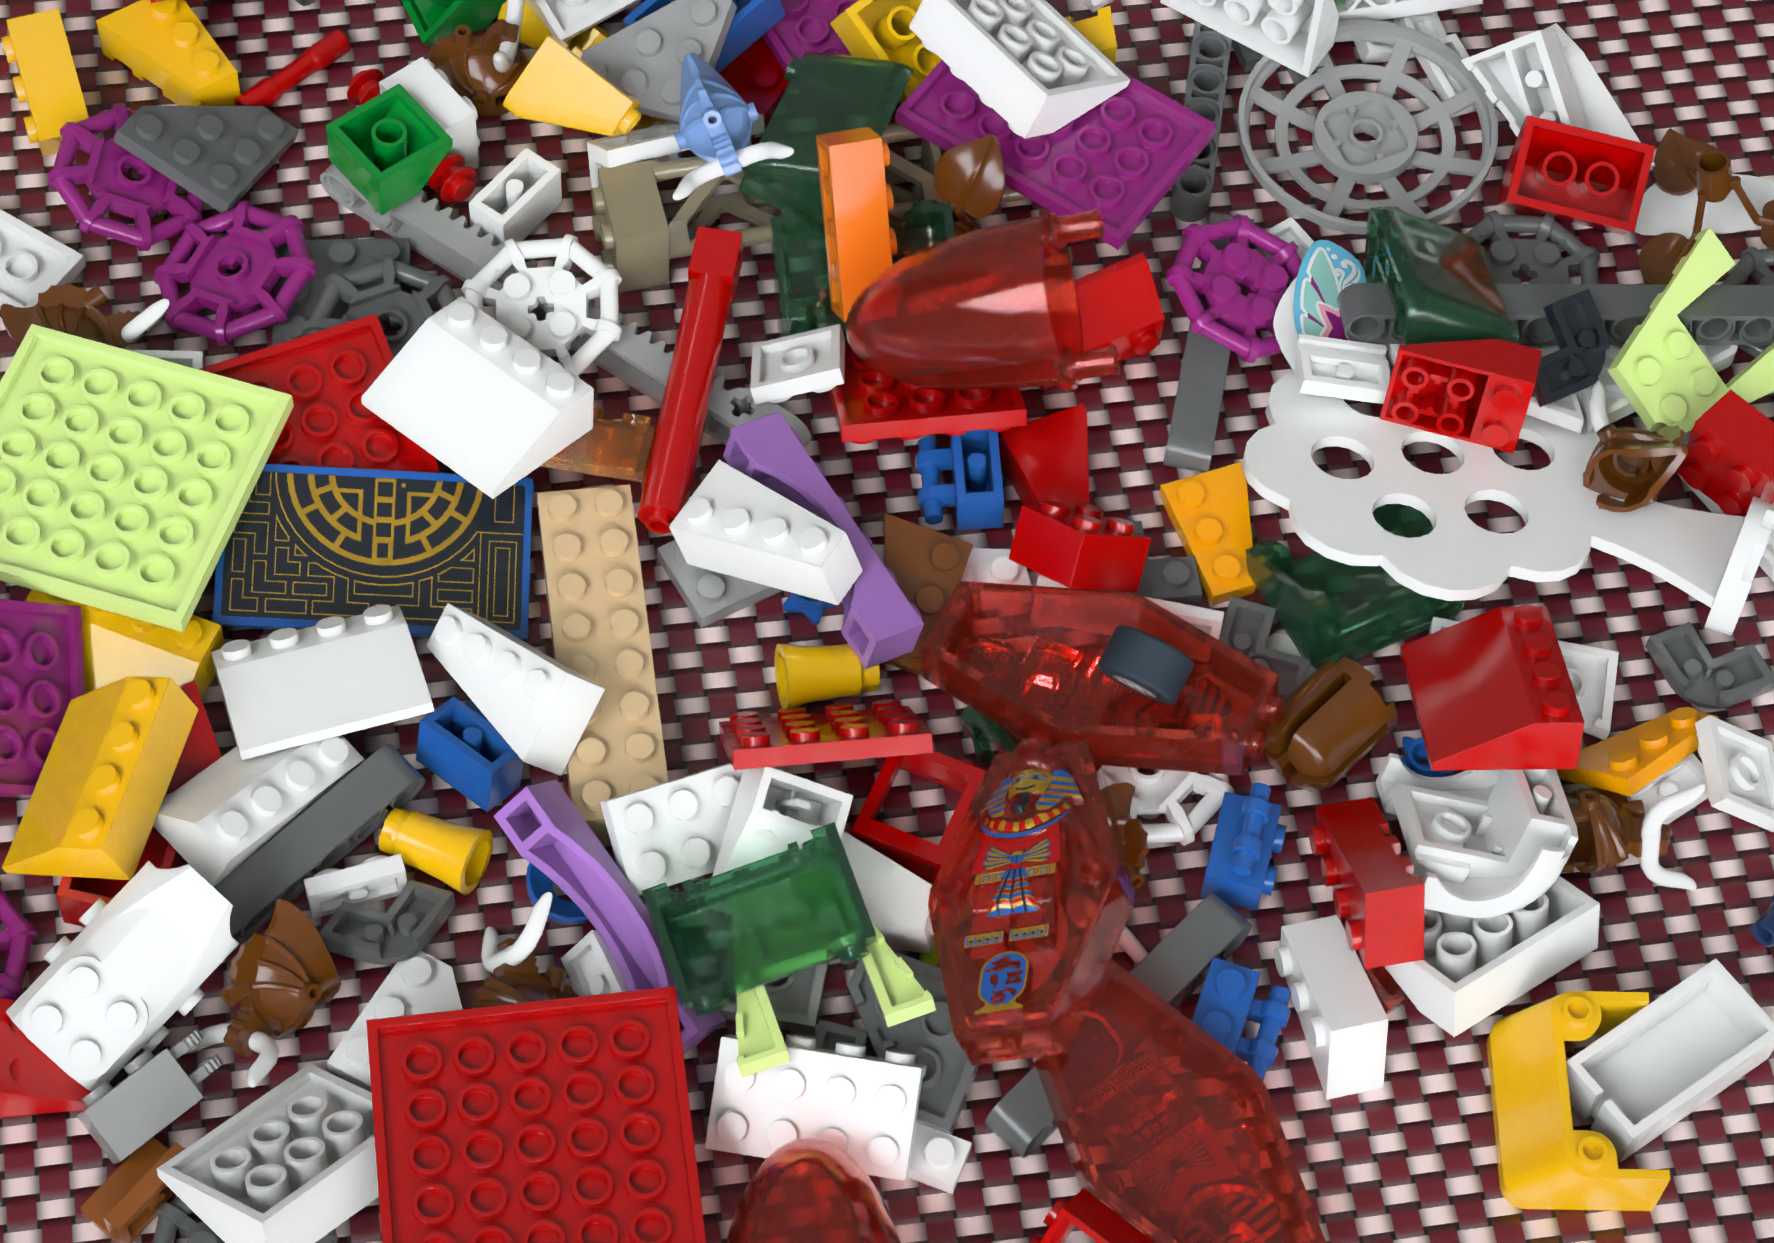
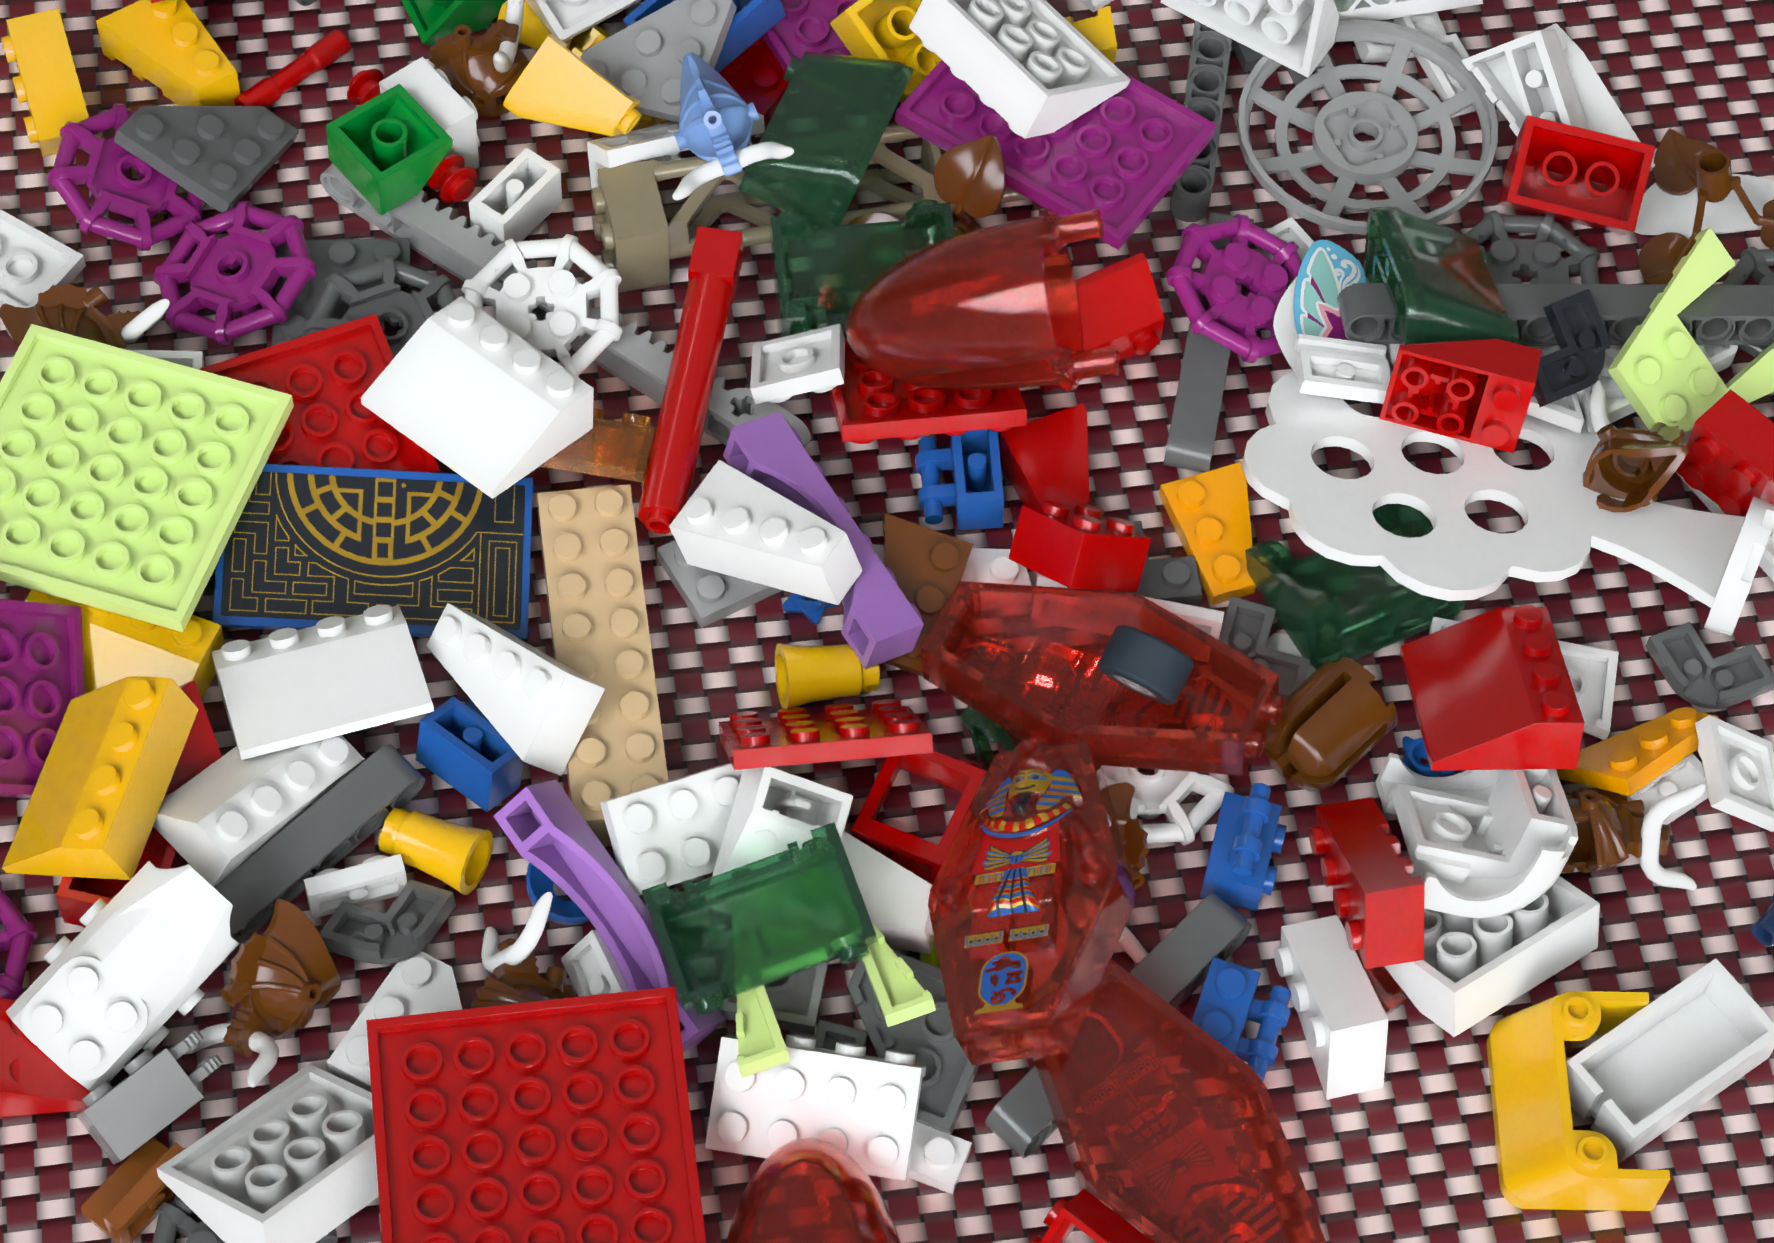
orange brick [816,127,901,322] -> none

